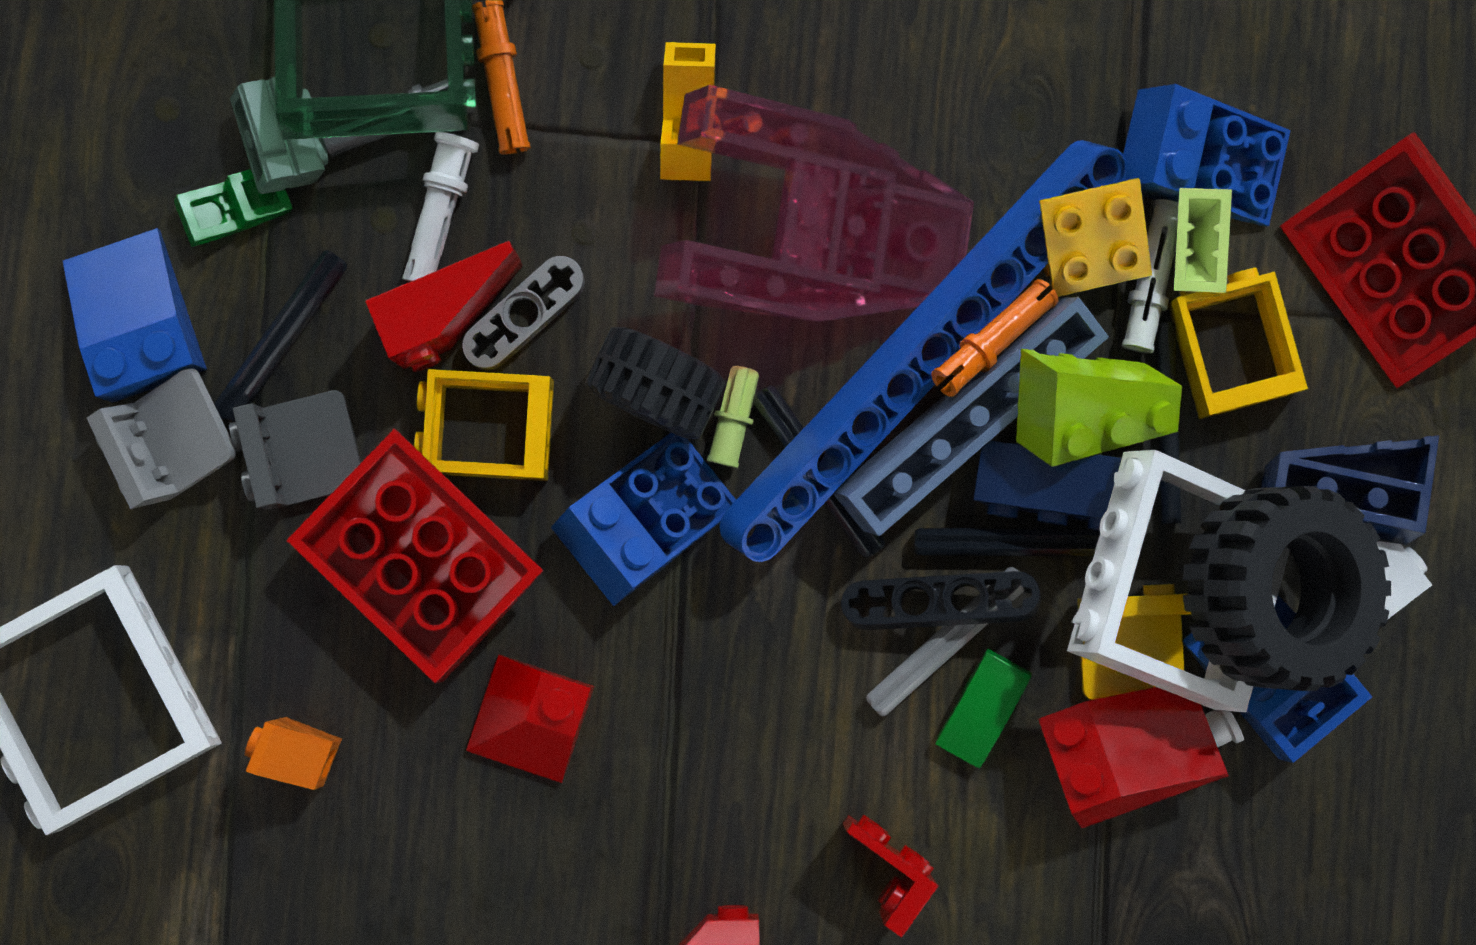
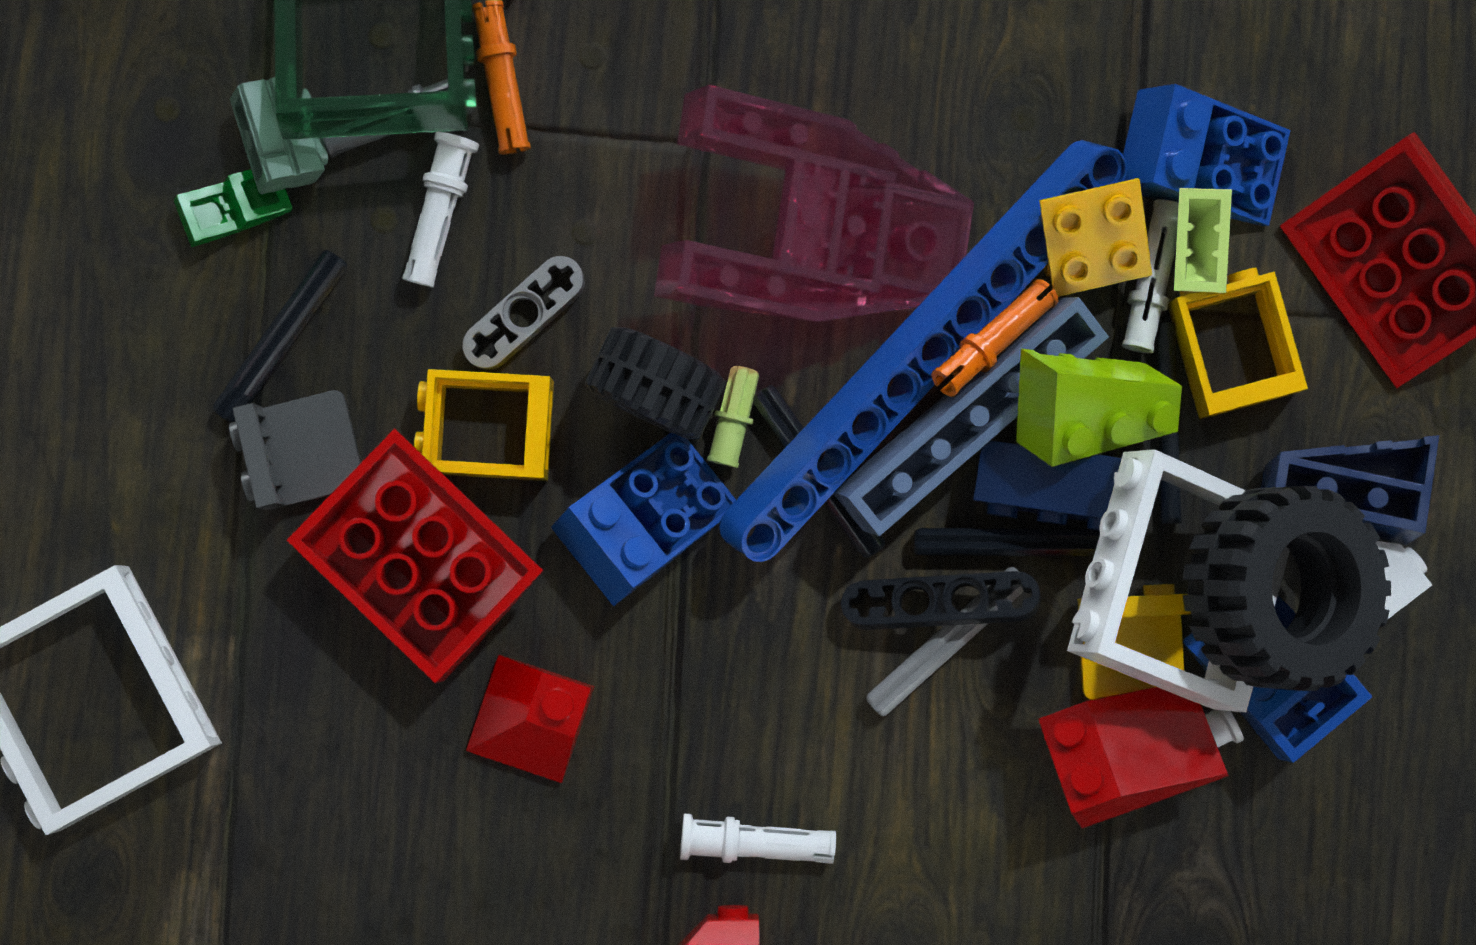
blue slope [63,228,207,403] -> none
light grey bracket [87,369,236,509] -> none
orange slope [244,717,342,790] -> none
red slope [365,241,523,372] -> none
yellow brick [660,42,716,181] -> none
red bracket [843,814,938,938] -> none
green slope [935,648,1032,769] -> none
none -> white pin [680,813,836,864]

